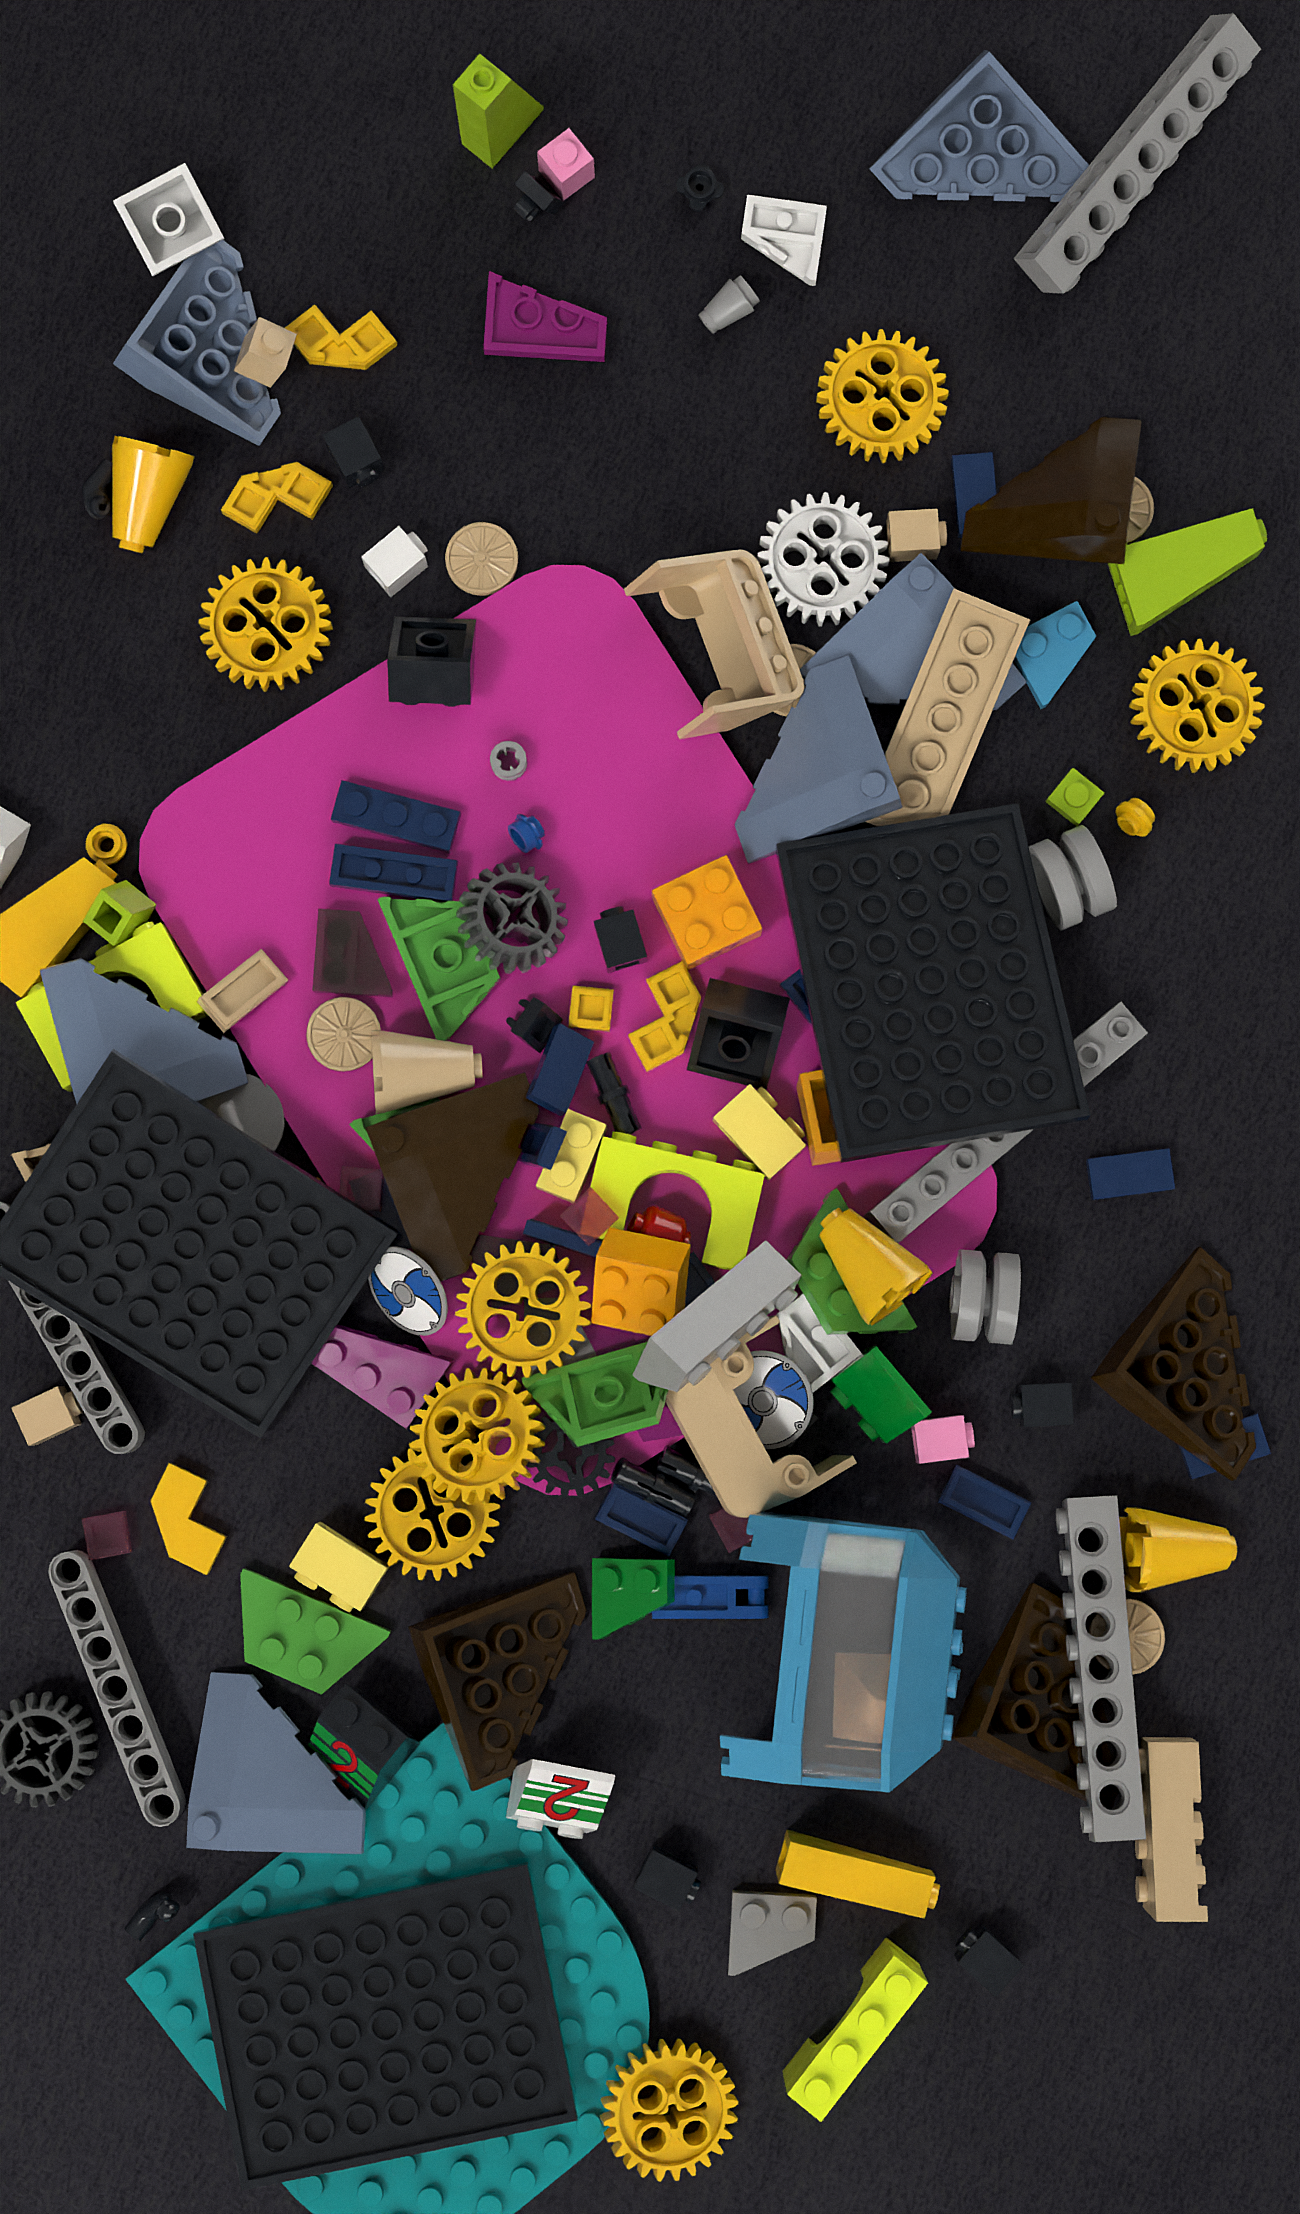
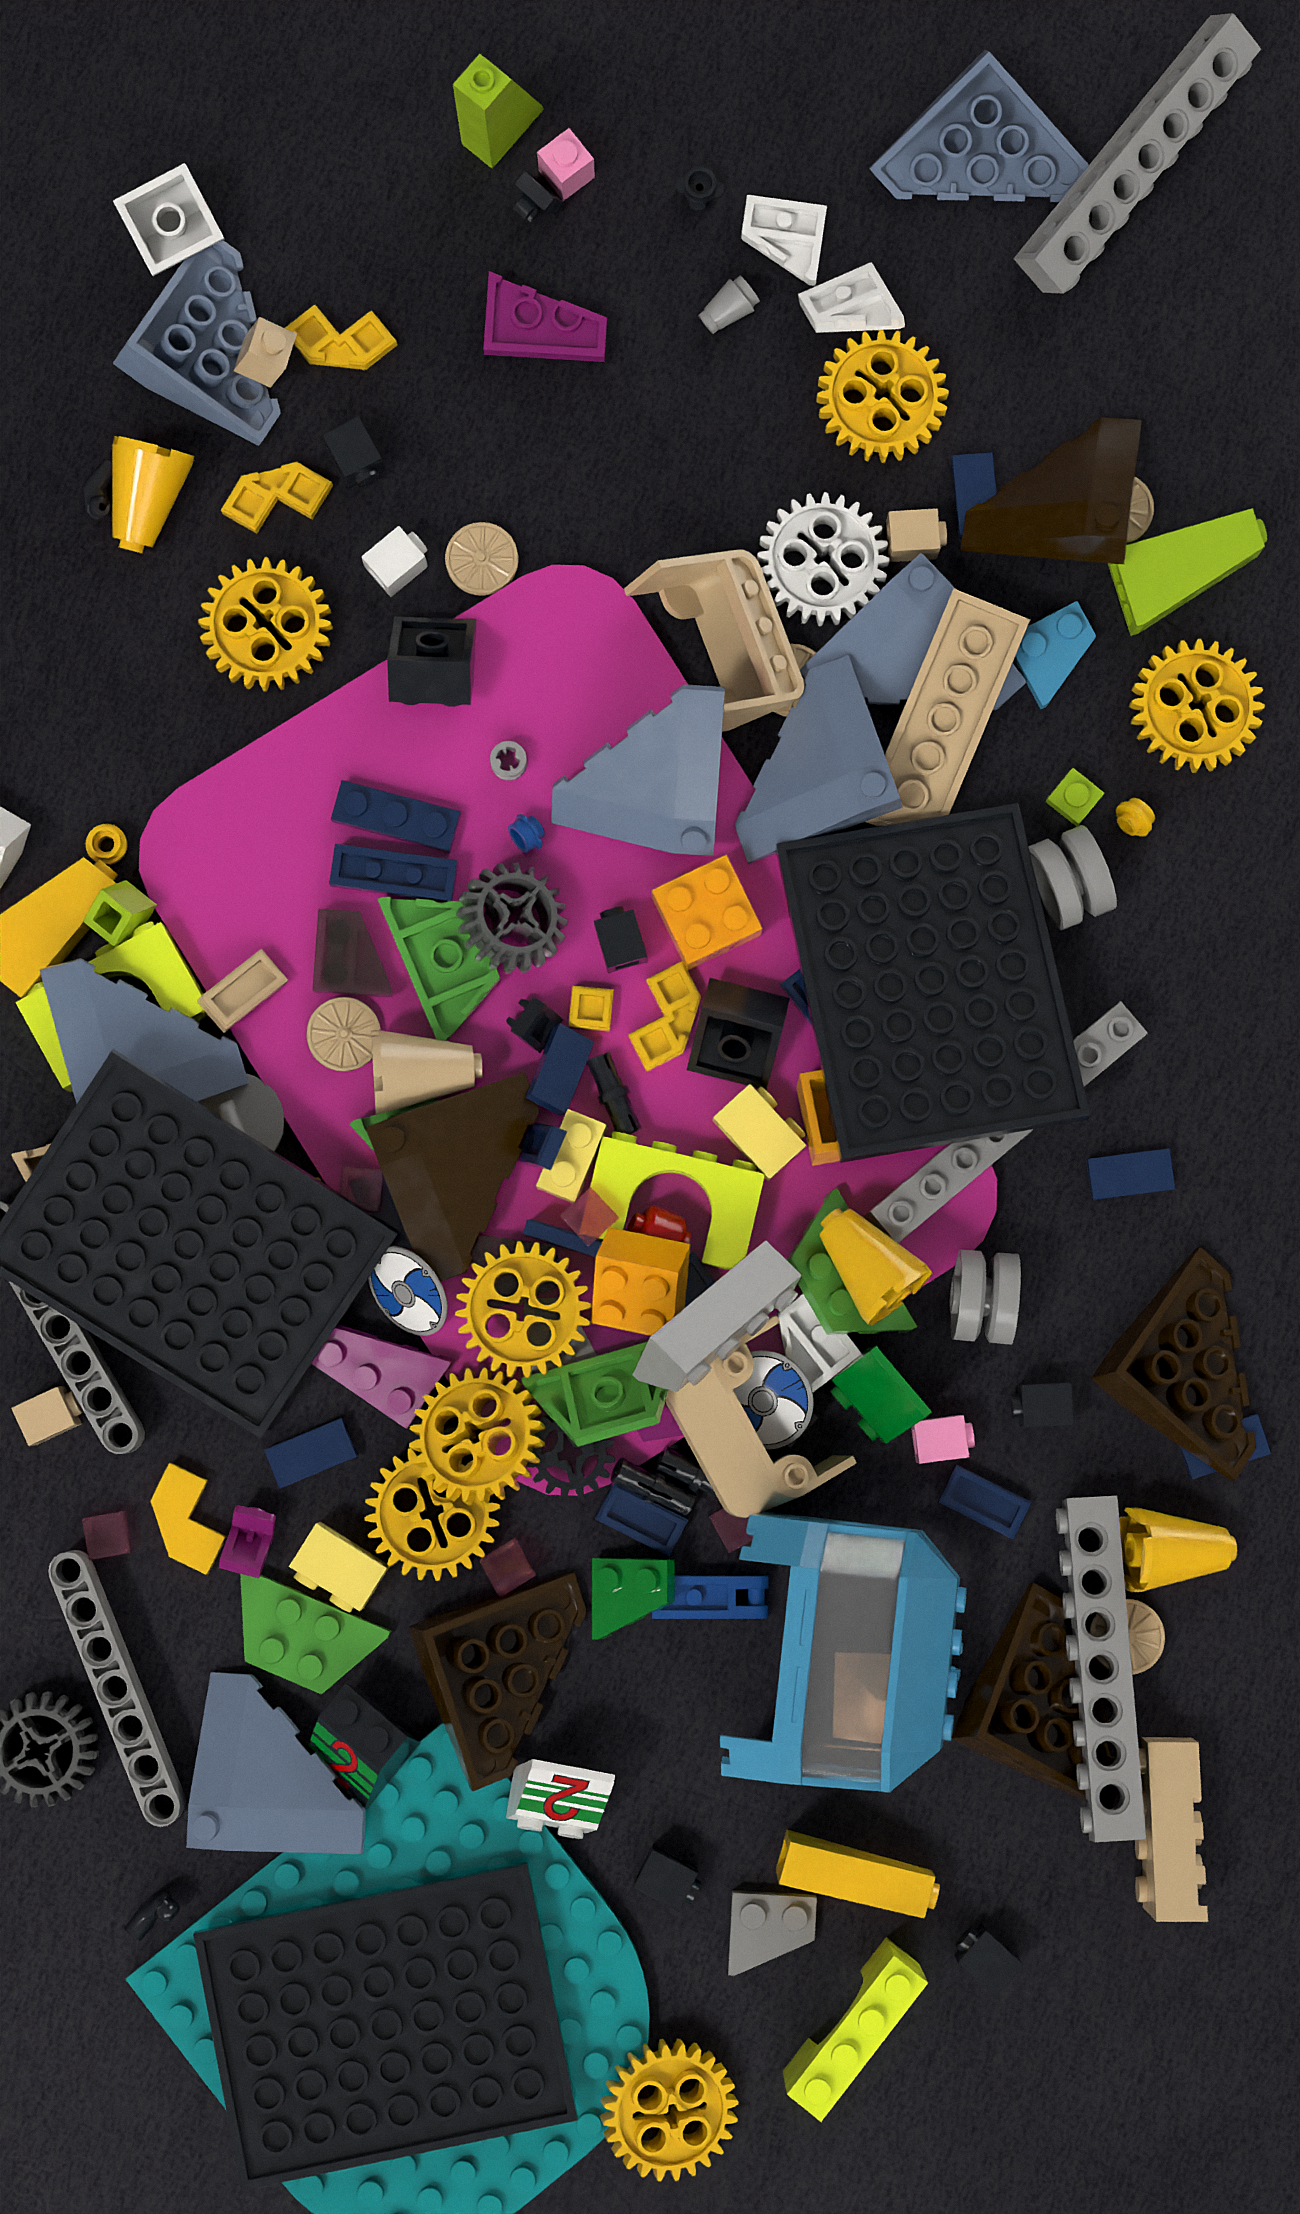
none -> magenta bracket [219,1505,276,1579]
none -> dark blue tile [264,1418,358,1489]
none -> clear pink tile [479,1538,536,1597]
none -> sand blue slope [551,684,725,856]
none -> white wing [798,262,905,333]

